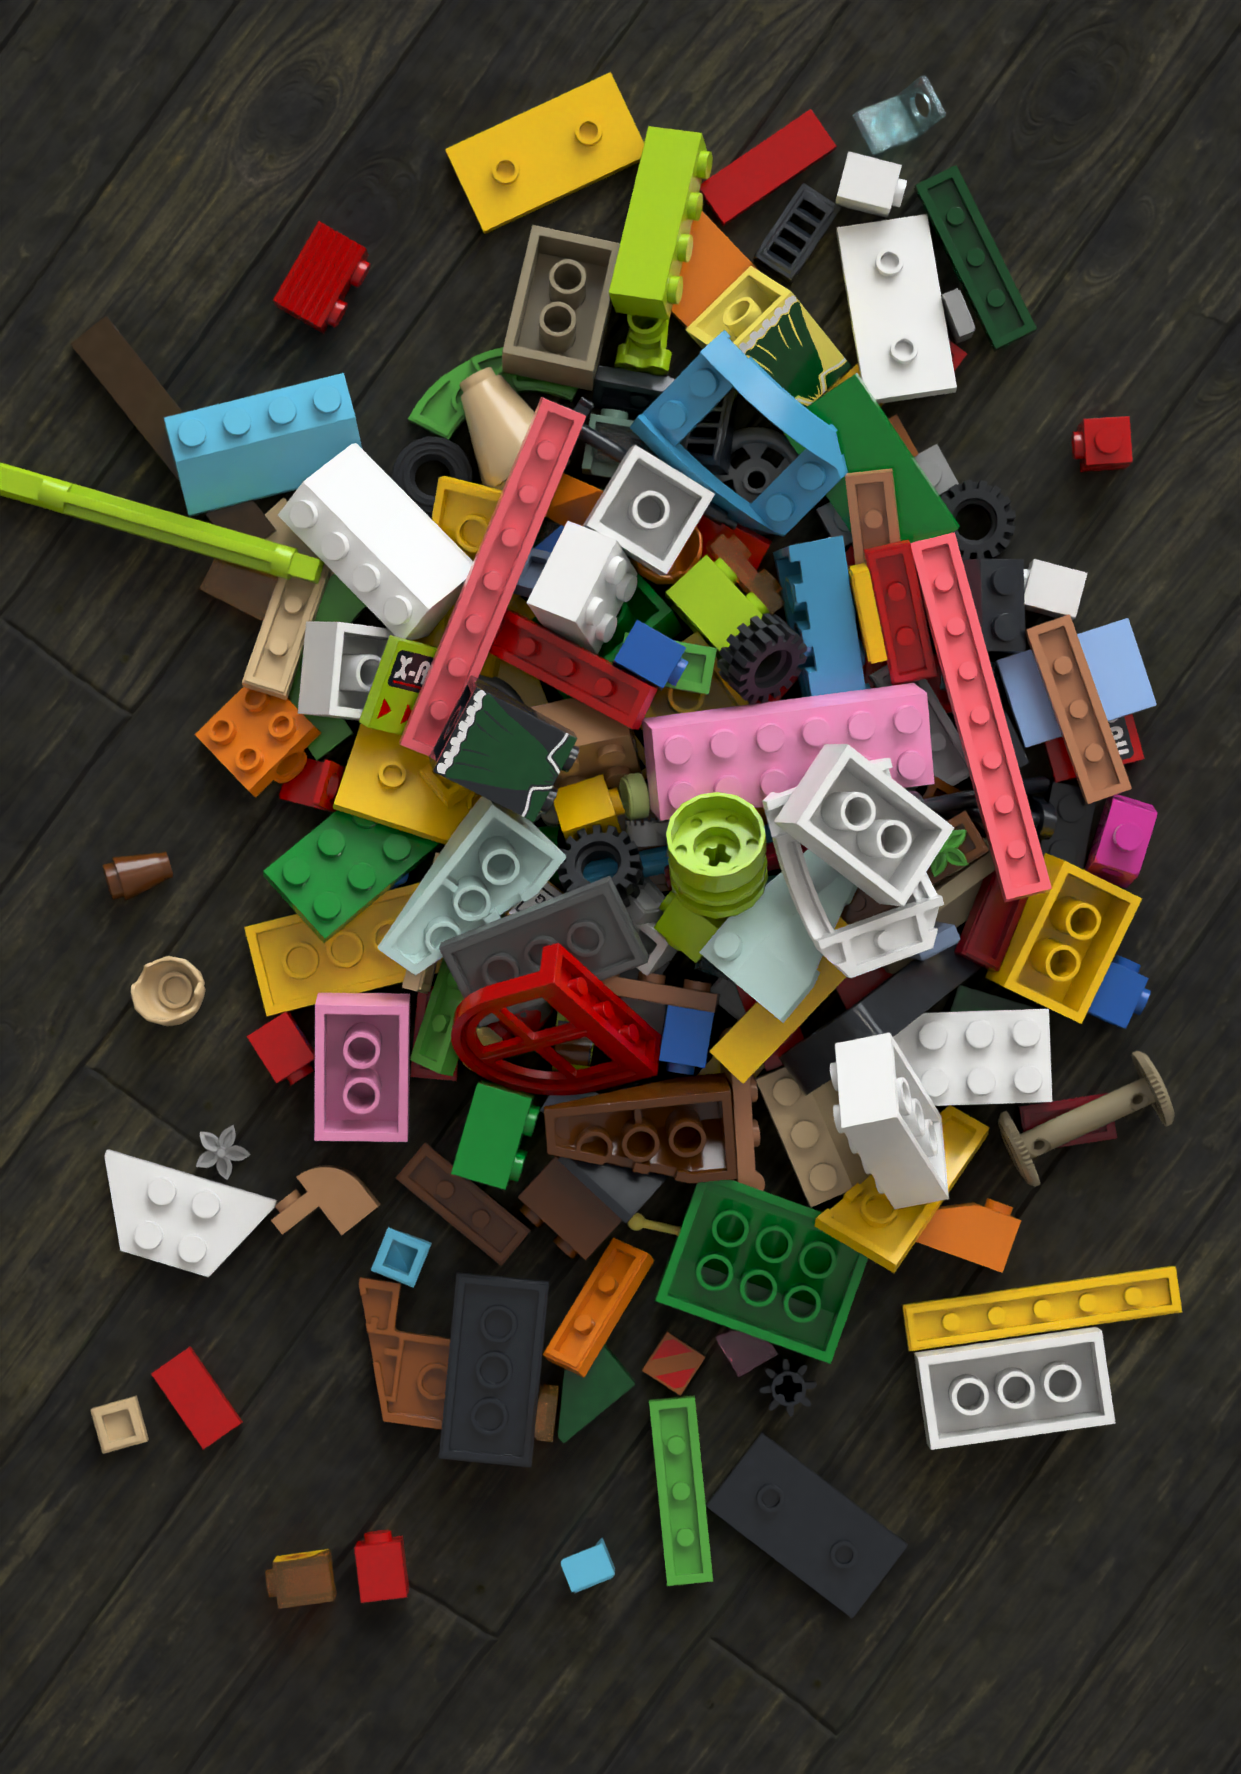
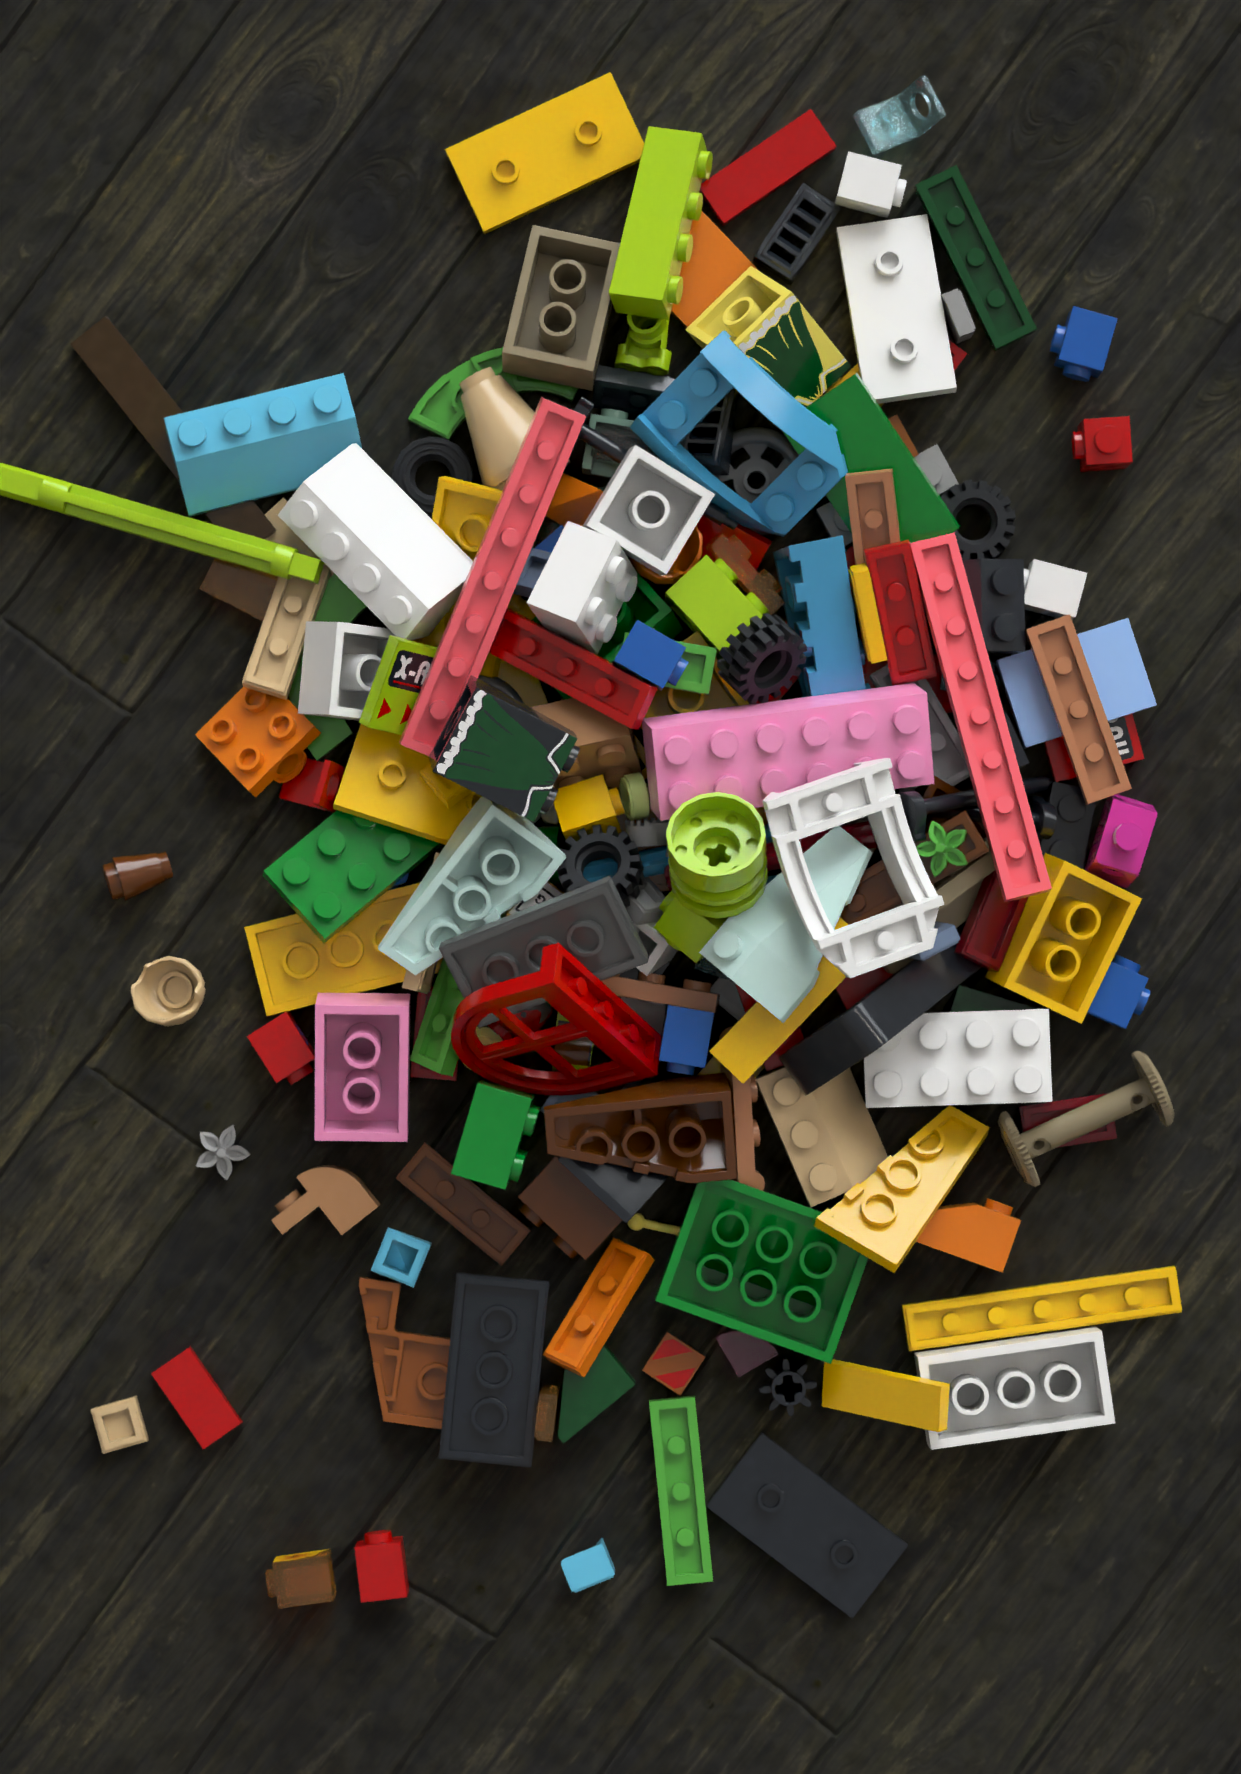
white wing [105,1149,277,1277] -> none
red brick [273,221,371,333] -> none
white brick [774,744,954,906] -> none
white brick [830,1032,949,1209] -> none
none -> yellow tile [822,1359,950,1432]
none -> blue brick [1049,306,1118,382]

